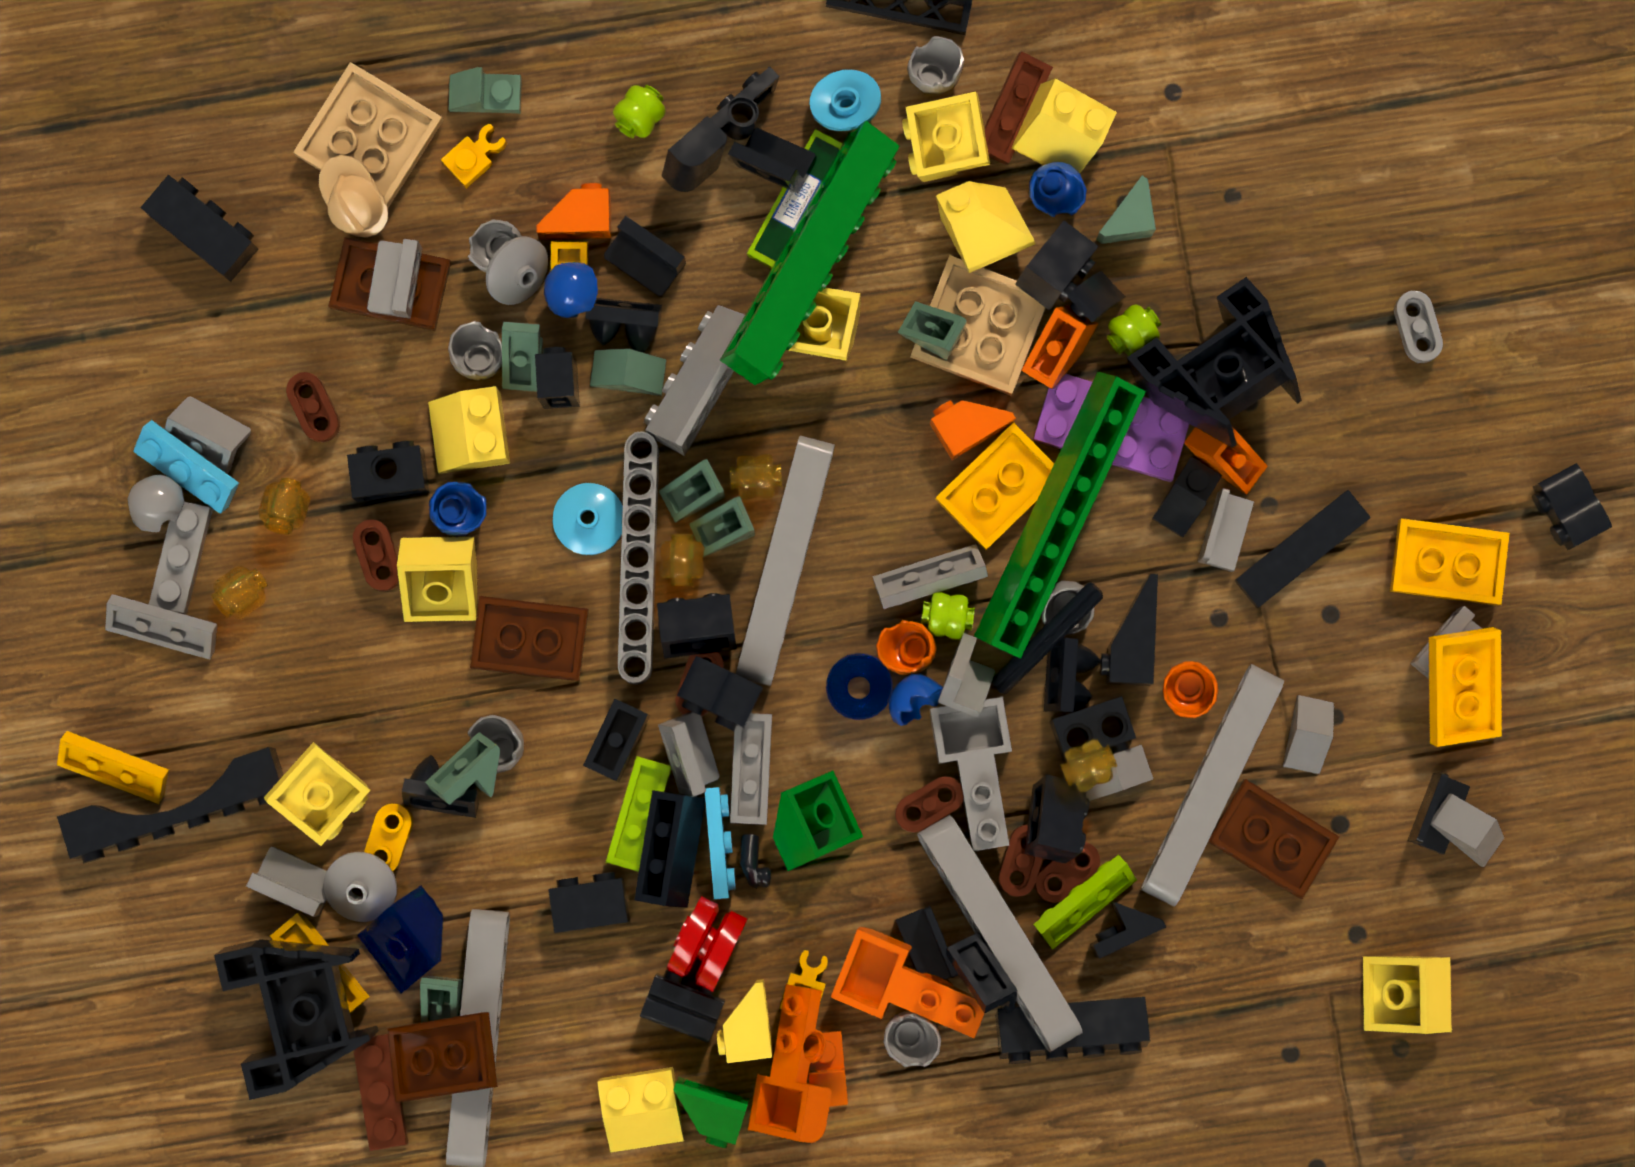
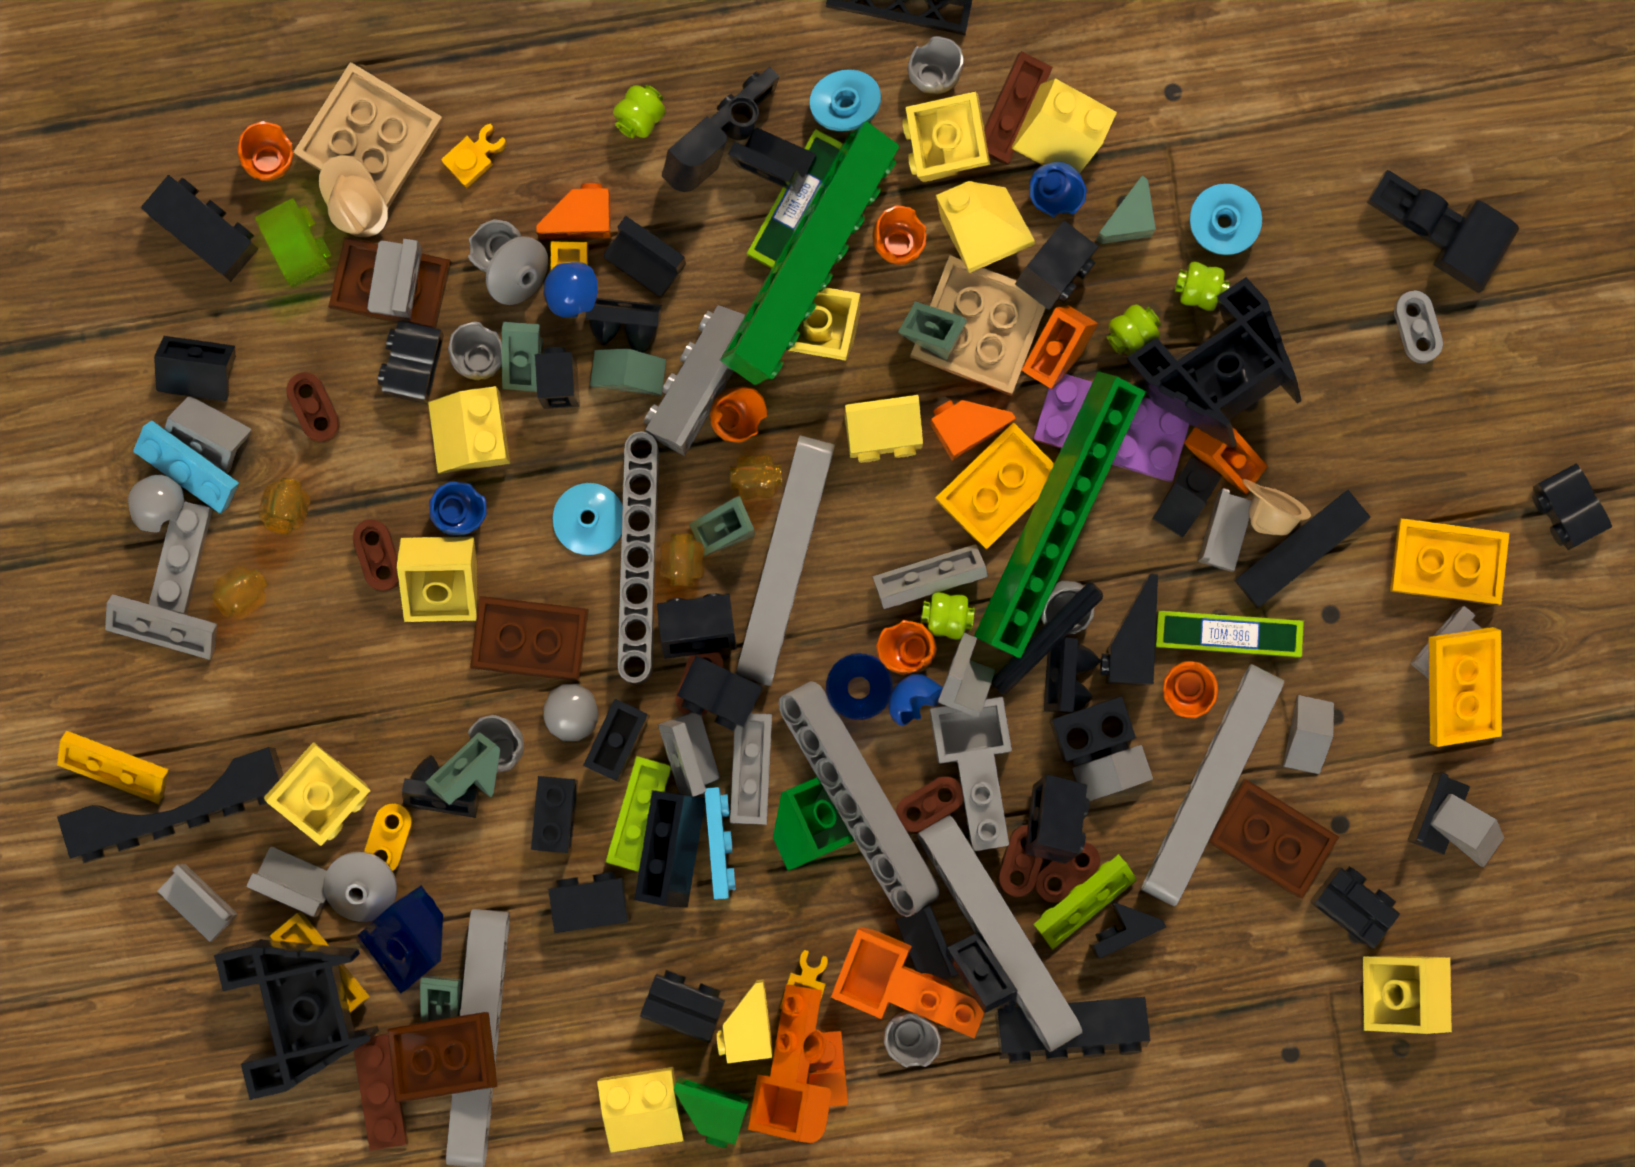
black brick [347,441,430,502] -> none
sand green slope [448,67,522,114] -> none
sand green slope [659,459,725,523] -> none
red wheel [666,896,748,992] -> none
black arm [740,834,771,889] -> none
clear yellow piece [1060,739,1117,792] -> none
black slope [1067,271,1126,322] -> none
none -> black panel [154,336,236,401]
none -> light grey panel [157,864,238,942]
none -> orange hair [237,121,293,181]
none -> clear neon green brick [254,198,332,288]
none -> black brick [378,321,444,404]
none -> black brick [531,776,578,853]
none -> light grey hair [543,684,599,741]
none -> orange hair [709,386,767,443]
none -> light grey beam [778,681,939,917]
none -> light yellow slope [844,395,923,463]
none -> orange hair [872,205,926,265]
none -> tile [1155,611,1304,658]
none -> lime piece [1175,262,1230,311]
none -> medium azure dish [1190,184,1262,255]
none -> tan piece [1242,479,1311,536]
none -> black brick [1310,866,1400,949]
none -> black plate [1366,170,1519,293]

